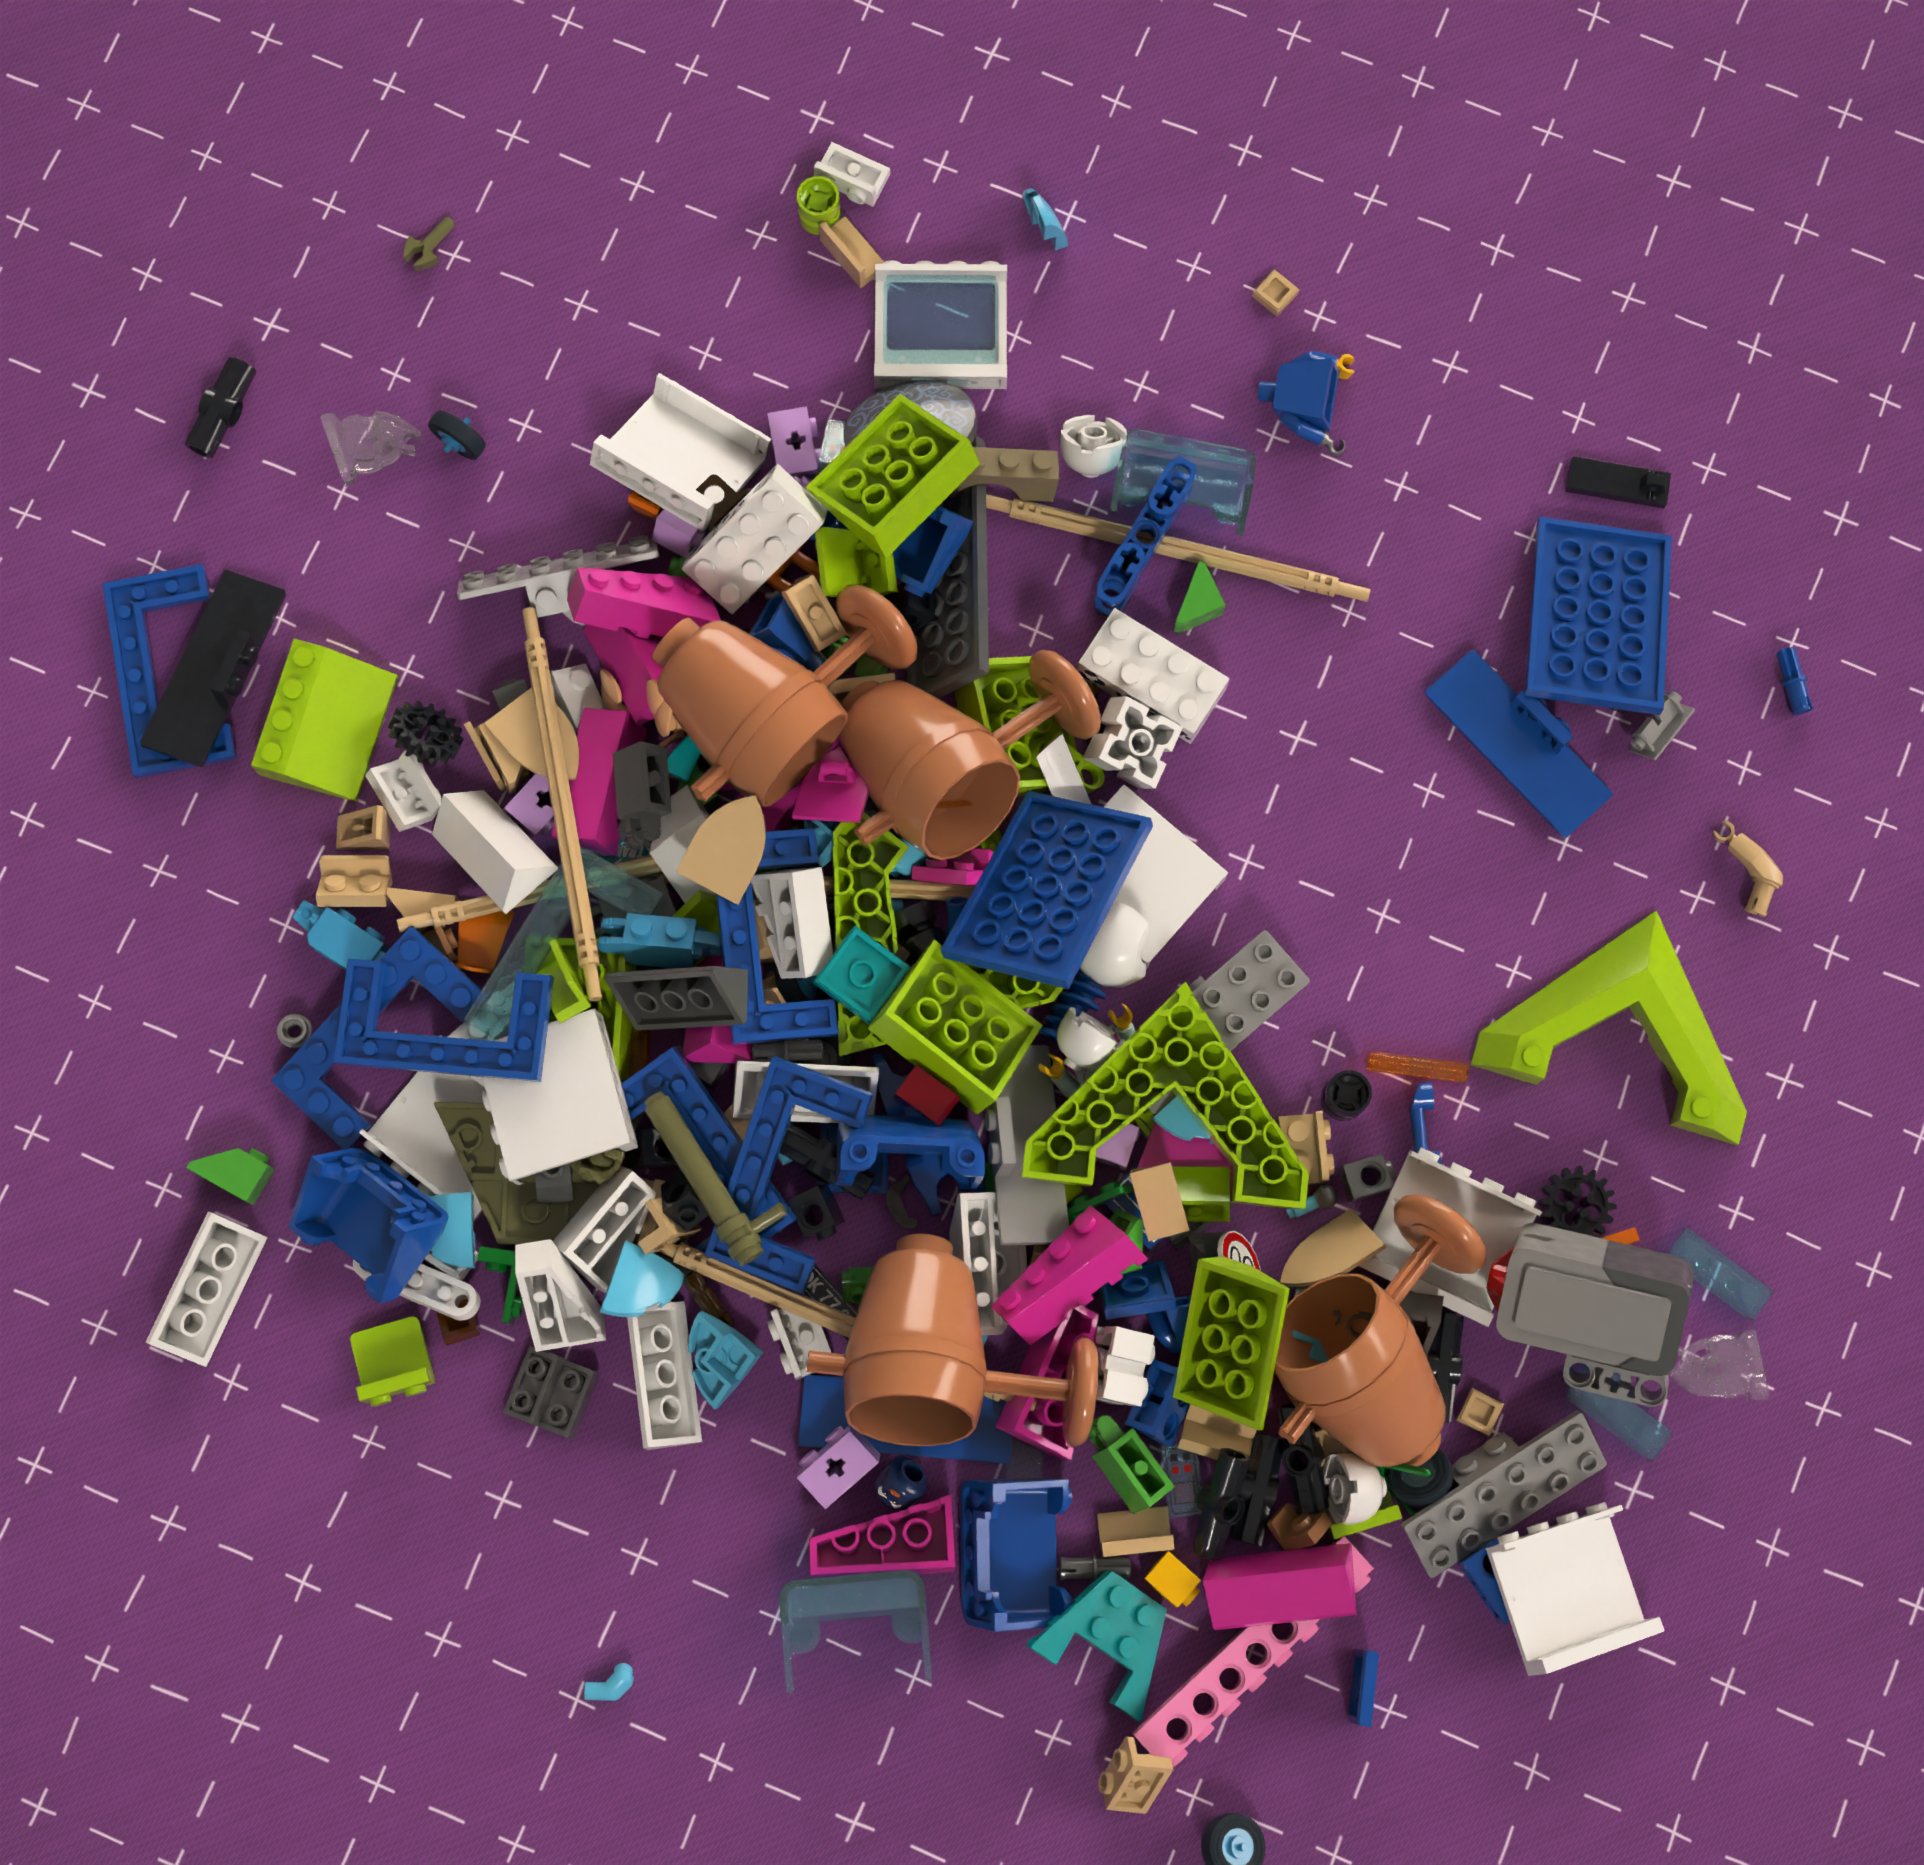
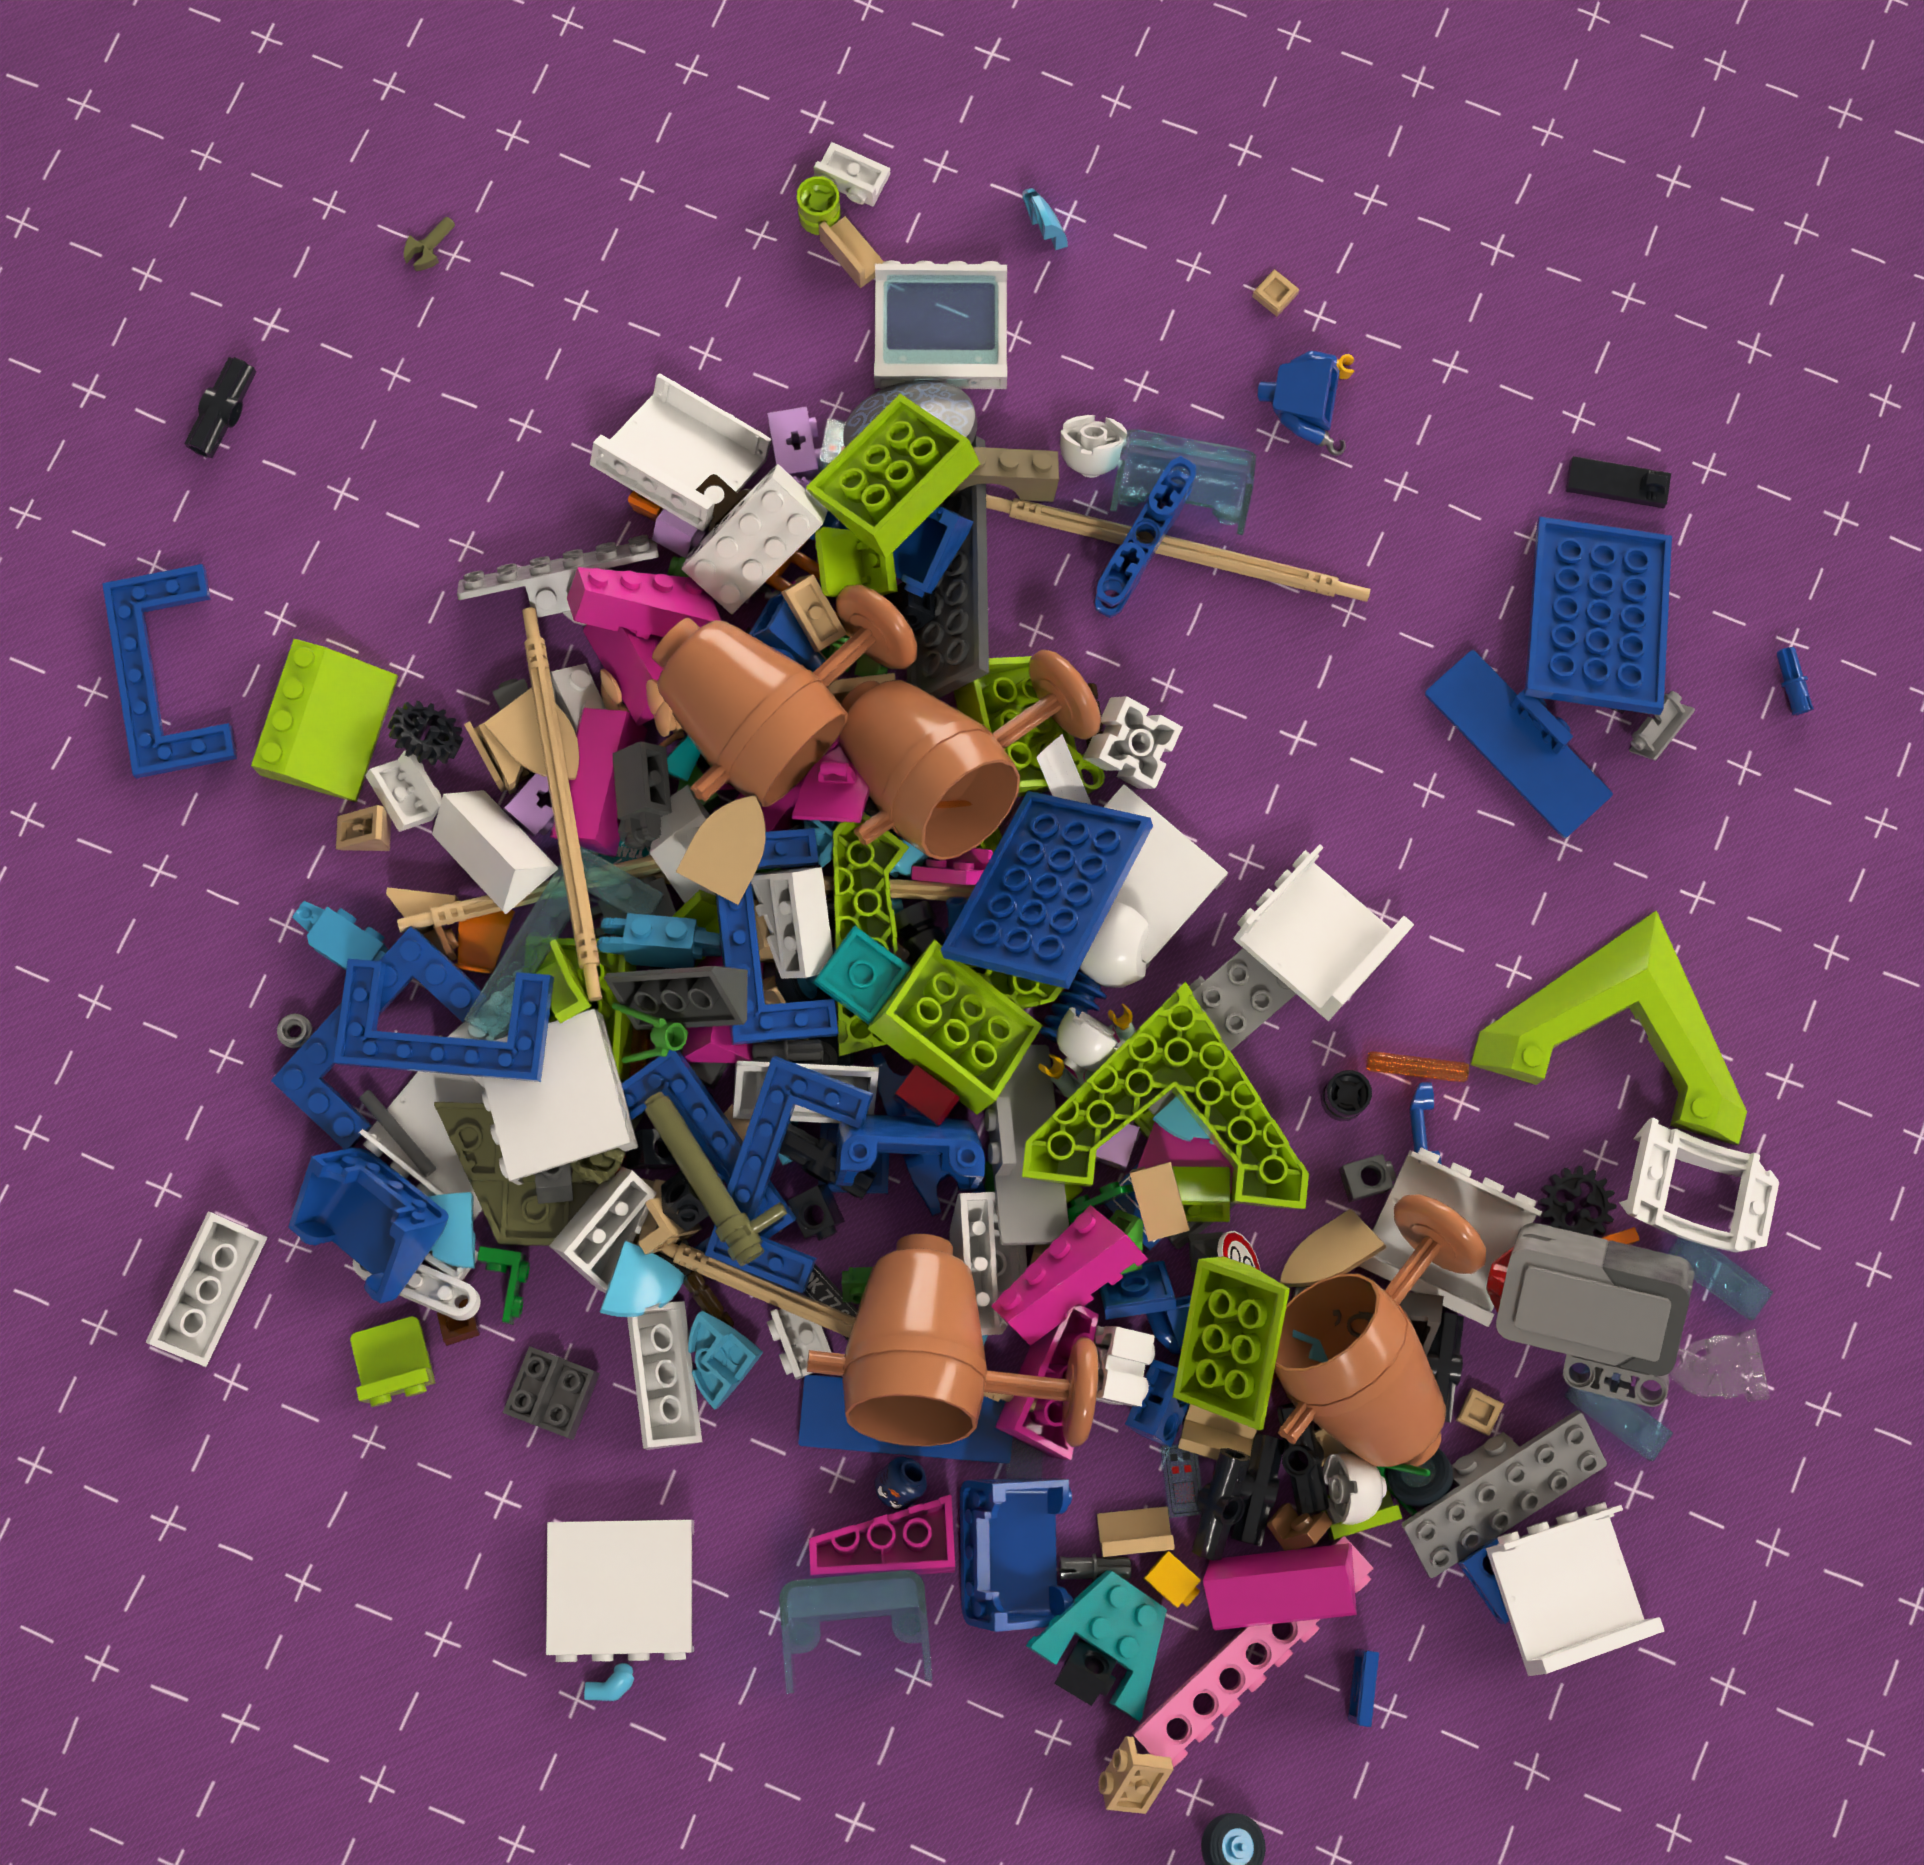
black bracket [140,570,286,767] -> none
bright green slope [186,1147,275,1206] -> none
tan bracket [316,855,392,907] -> none
clear piece [320,410,422,487] -> none
black wheel [428,410,486,460] -> none
white wedge [515,1239,606,1352] -> none
lavender brick [797,1425,880,1509] -> none
clear smoke piece [886,1175,917,1229] -> none
white brick [1077,608,1230,744] -> none
bright green hinge [1088,1415,1175,1514] -> none
bright green slope [1173,561,1225,634] -> none
tan bracket [1277,1111,1334,1185] -> none
piece [1286,1184,1338,1219] -> none
tan arm [1713,821,1783,917] -> none
none -> dark grey bar [359,1090,436,1177]
none -> white panel [546,1520,694,1662]
none -> bright green plant [612,1002,688,1063]
none -> black brick [1054,1638,1117,1706]
none -> white panel [1233,844,1414,1021]
none -> white wedge [1619,1118,1779,1253]

